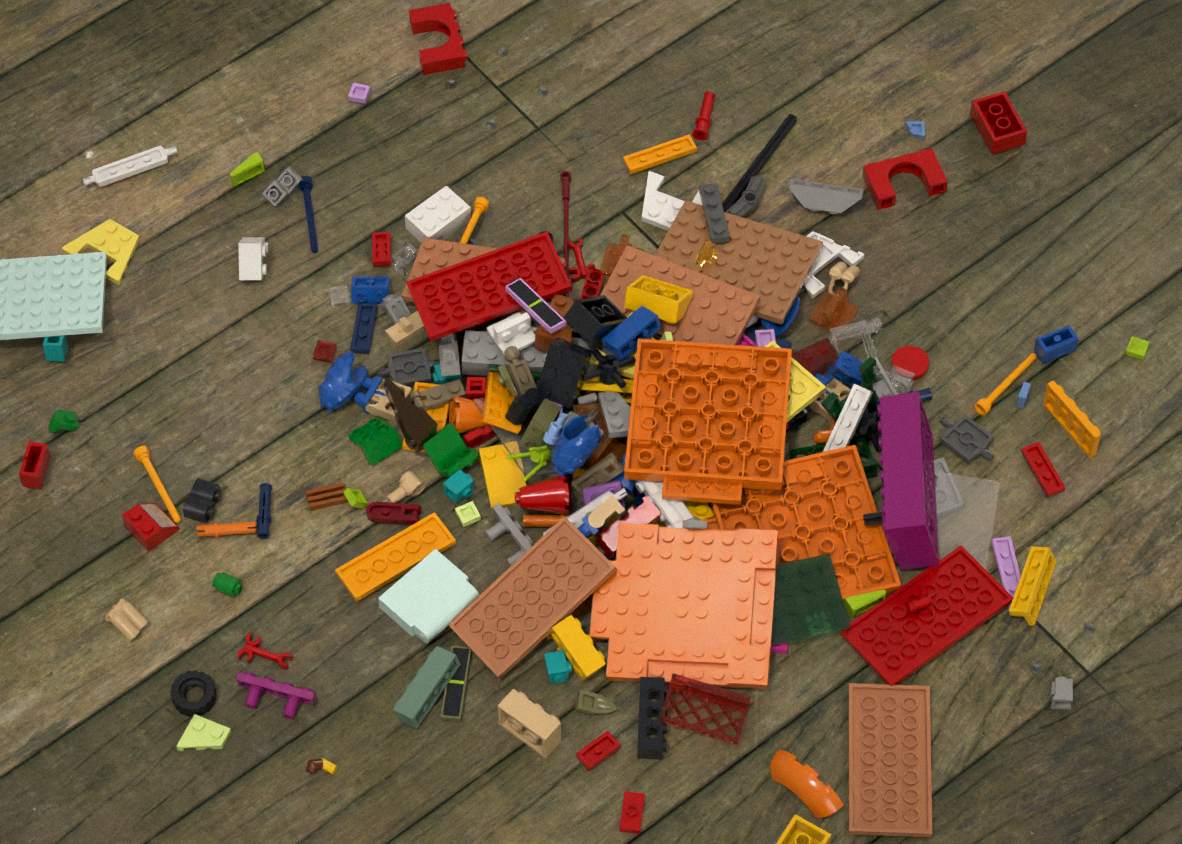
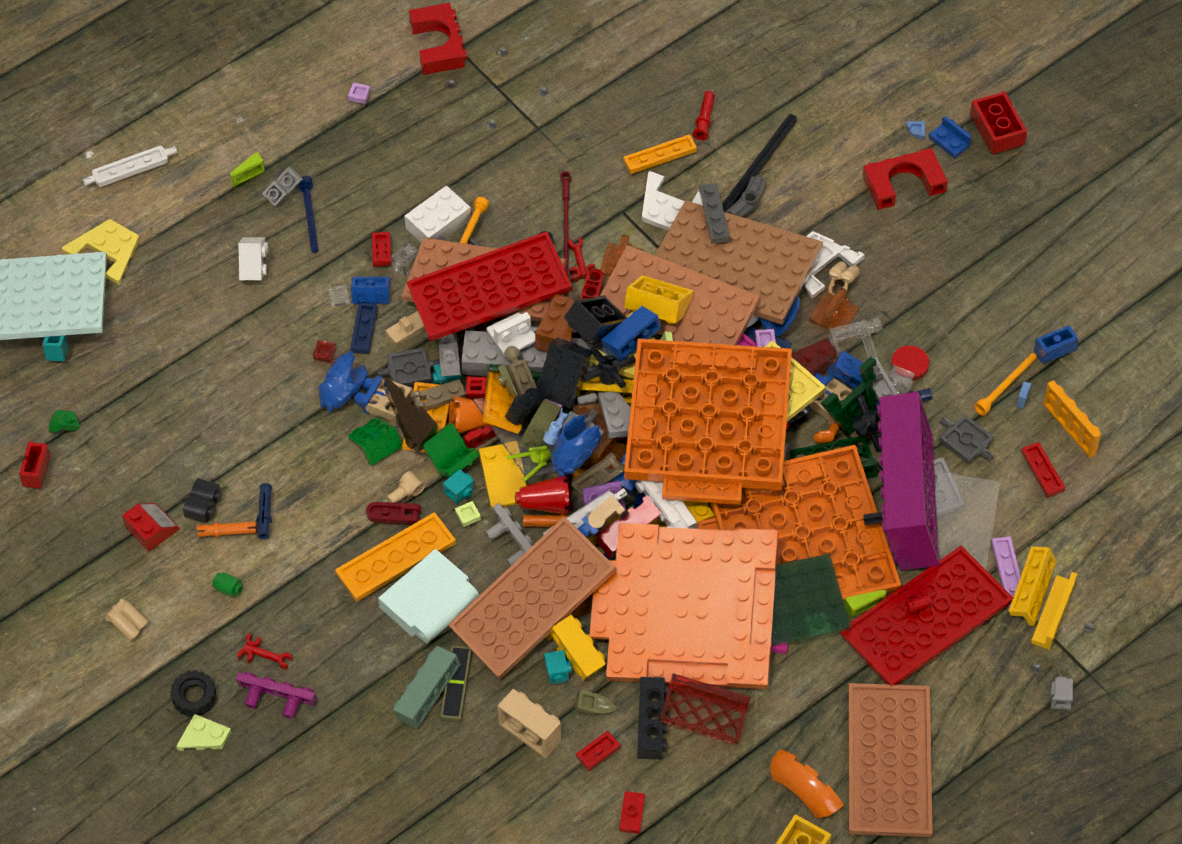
light orange piece [133,446,181,523] -> none
dark orange tile [306,482,348,511] -> none
arm [306,758,338,775] -> none
lime tile [343,488,369,509] -> none
light grey bracket [379,294,411,324] -> none
tile [505,278,566,334] -> none
light grey tile [682,517,707,529] -> none
clear yellow tile [695,240,719,266] -> none
light grey wedge [789,179,864,214] -> none
white plate [823,384,873,452] -> none
lime tile [1125,336,1150,360] -> none
none -> blue bracket [929,116,971,159]
none -> yellow fence [1031,572,1077,650]

